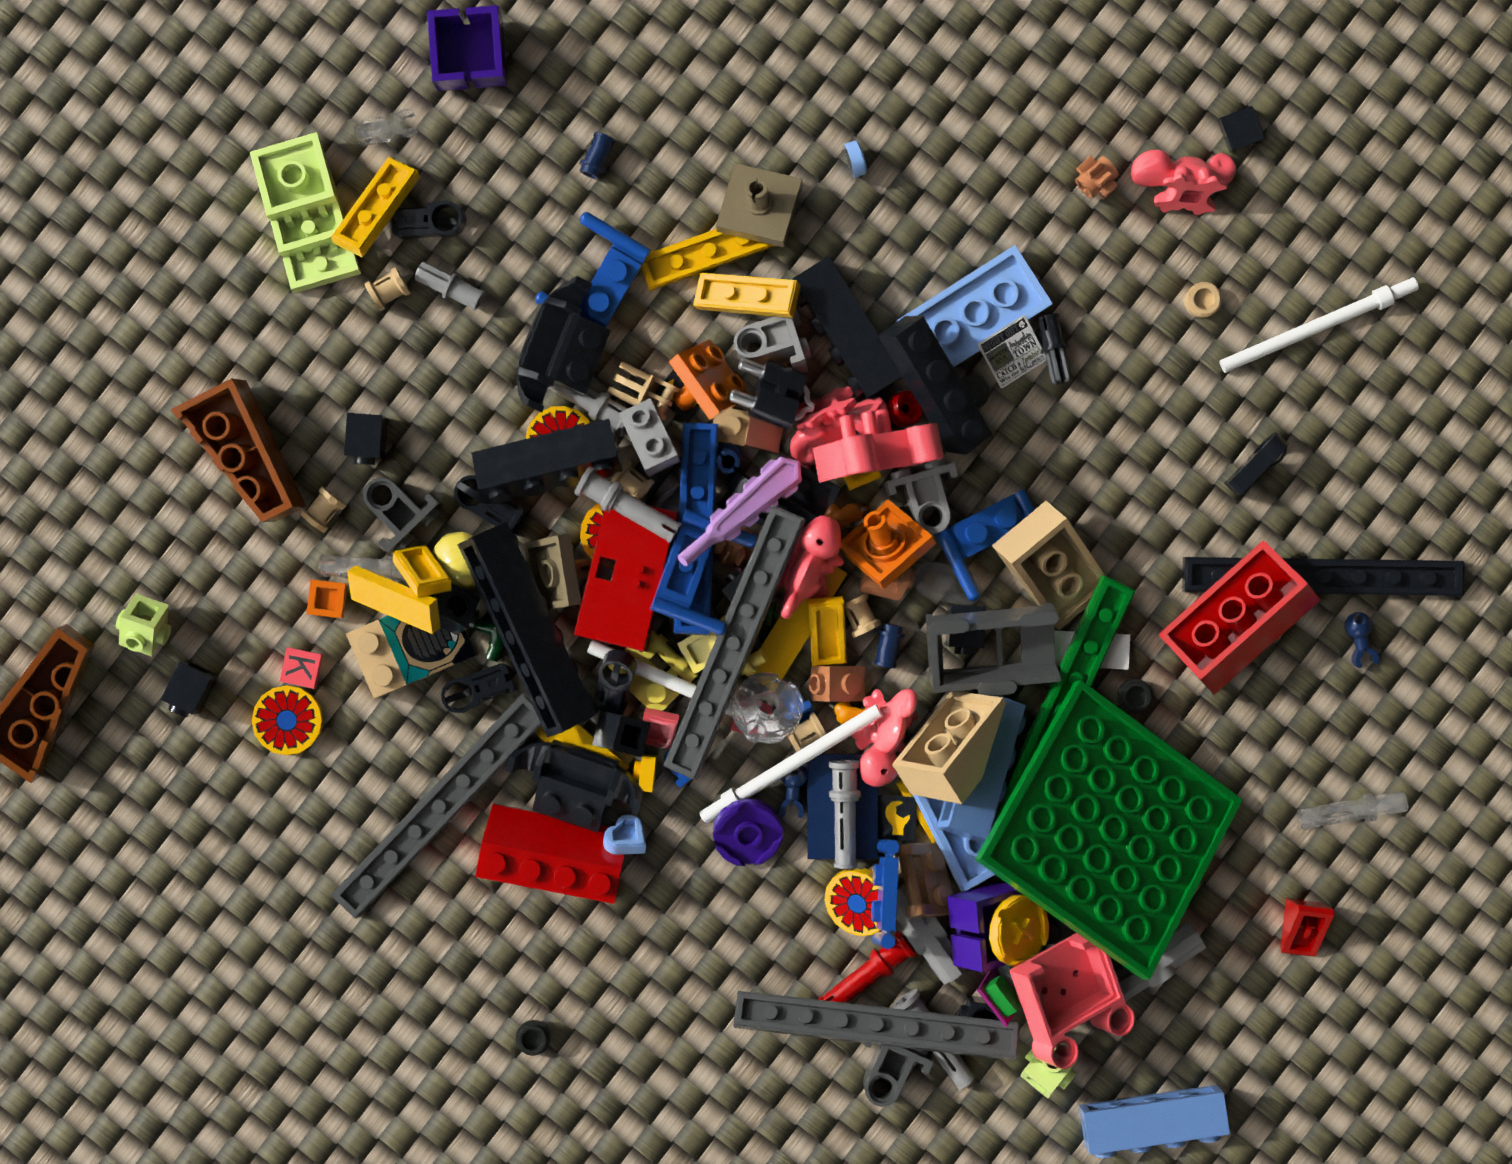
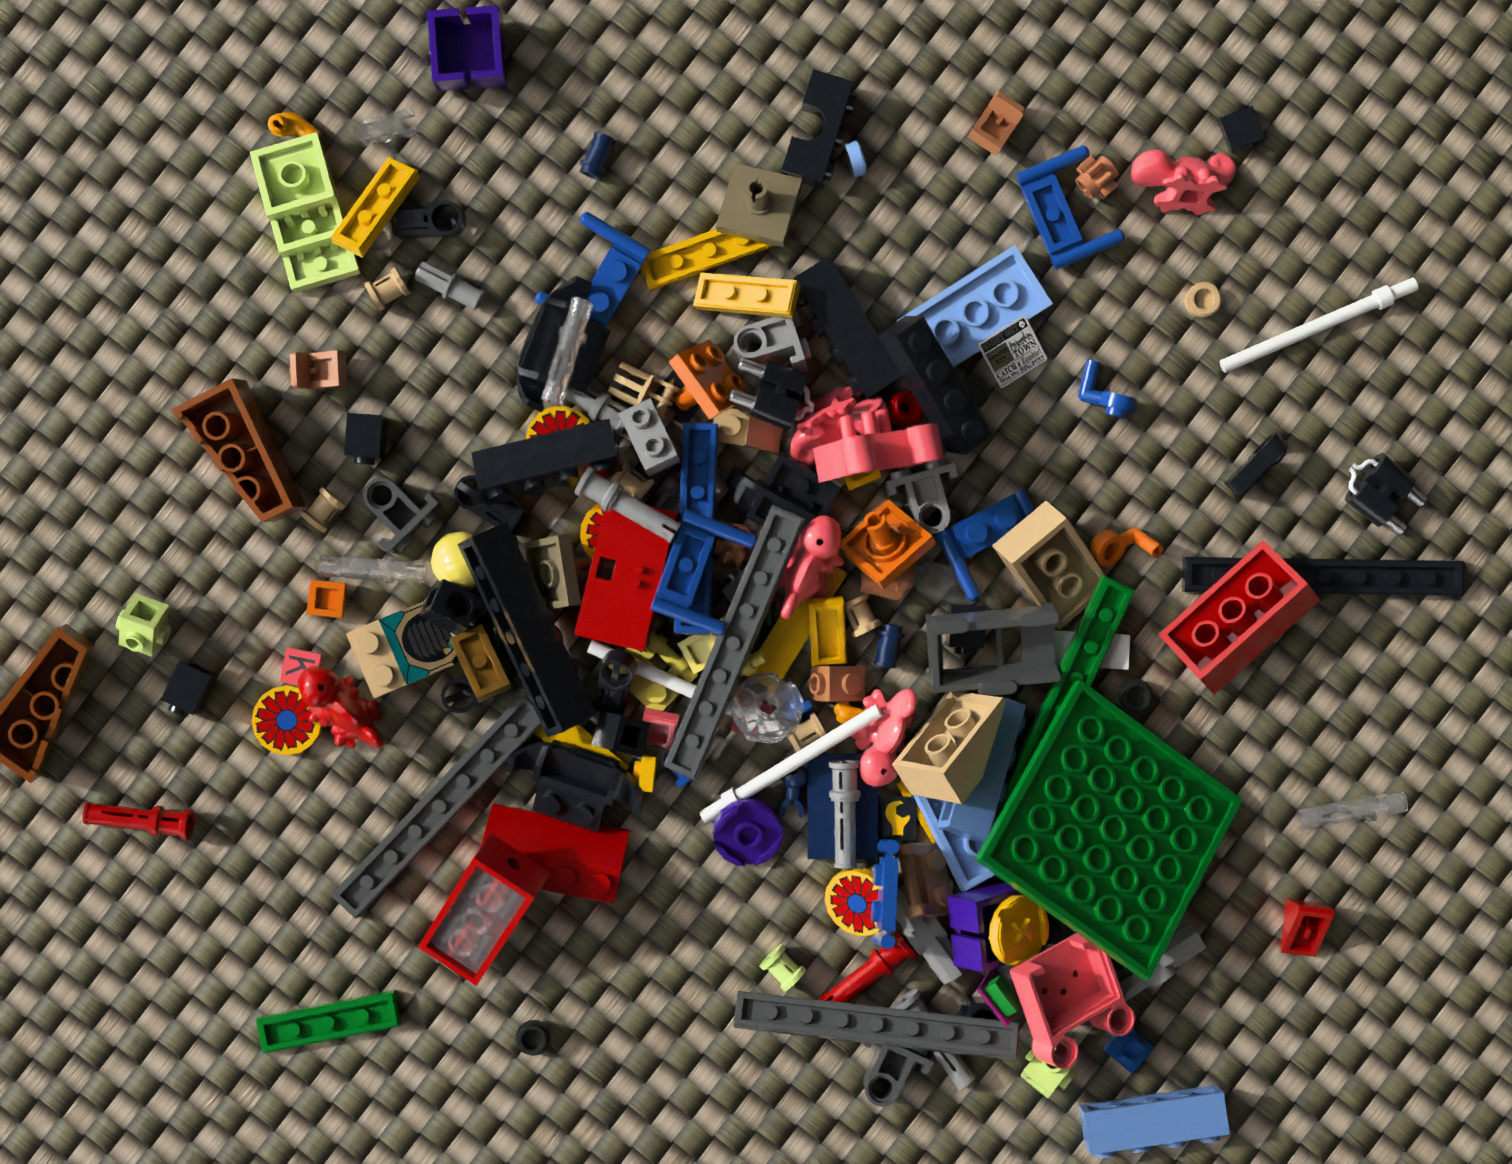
yellow tile [347,565,441,634] -> none
yellow tile [393,545,451,597] -> none
light blue tile [603,814,646,855] -> none
lavender sword [678,457,802,567] -> none
dark blue pin [717,442,741,473] -> none
reddish brown arm [824,502,870,528] -> none
black axle [1037,313,1072,385] -> none
dark blue arm [1344,612,1379,668] -> none
none -> red pin [82,802,195,841]
none -> green tile [256,990,402,1054]
none -> light orange arm [268,112,322,137]
none -> nougat bracket [289,350,347,390]
none -> red animal [297,666,386,749]
none -> brick [418,834,551,986]
none -> pearl gold plate [449,624,511,703]
none -> clear pin [541,297,593,406]
none -> yellowish green bush [759,944,806,992]
none -> black arch [781,69,857,189]
none -> nougat bracket [967,91,1026,156]
none -> blue plate [1015,146,1125,270]
none -> blue plate [1078,359,1137,419]
none -> orange plate [1089,528,1163,567]
none -> blue tile [1103,1028,1154,1074]
none -> black piece [1345,453,1427,535]

